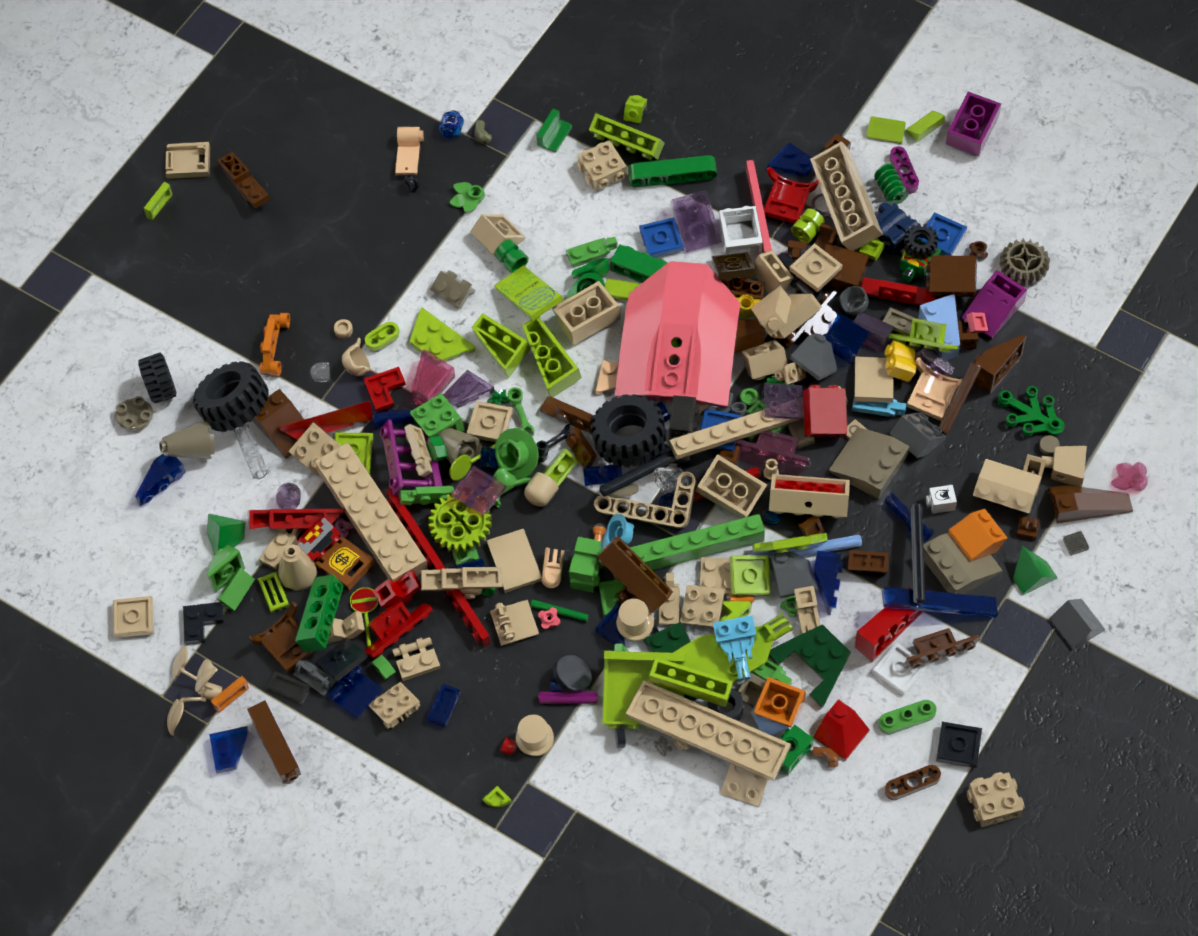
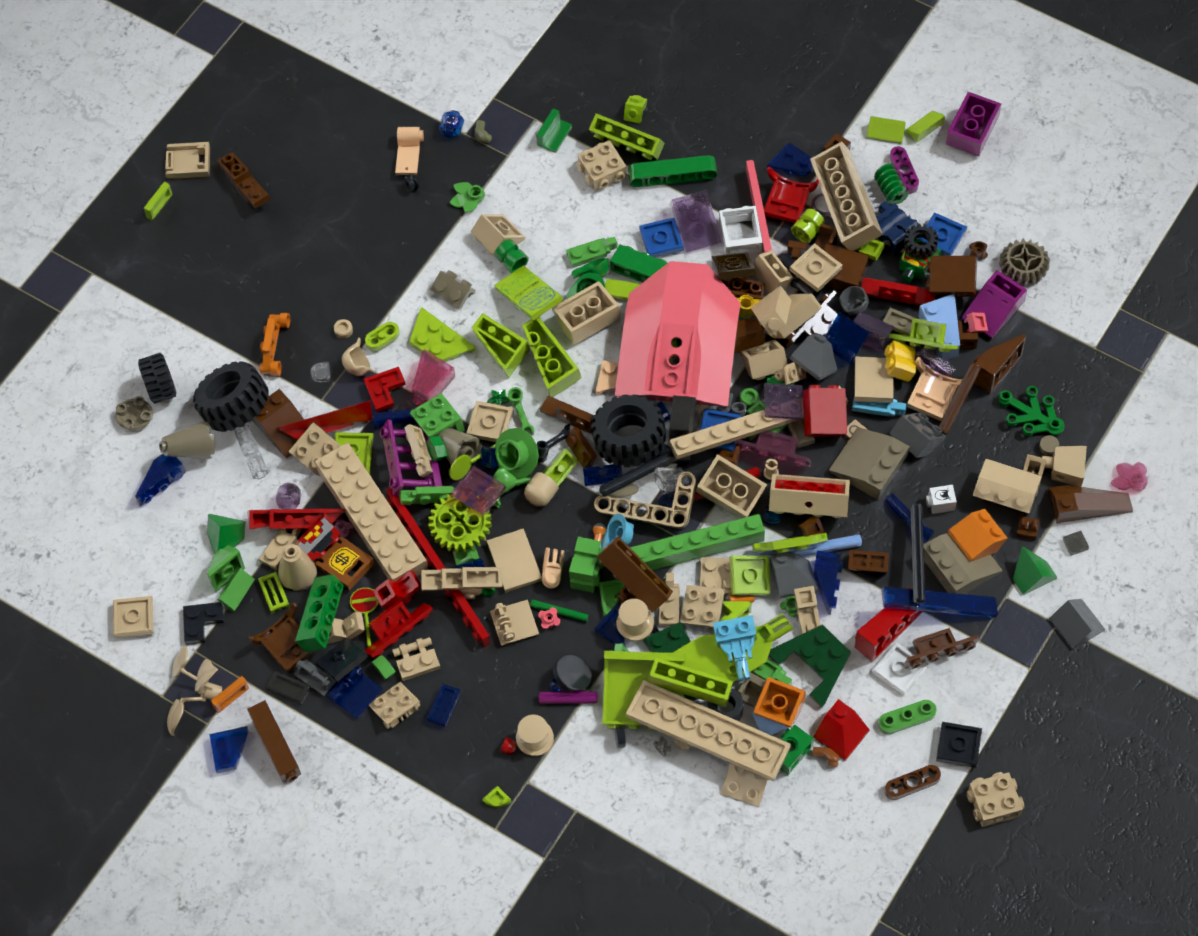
clear purple wing [443,370,495,408] -> none

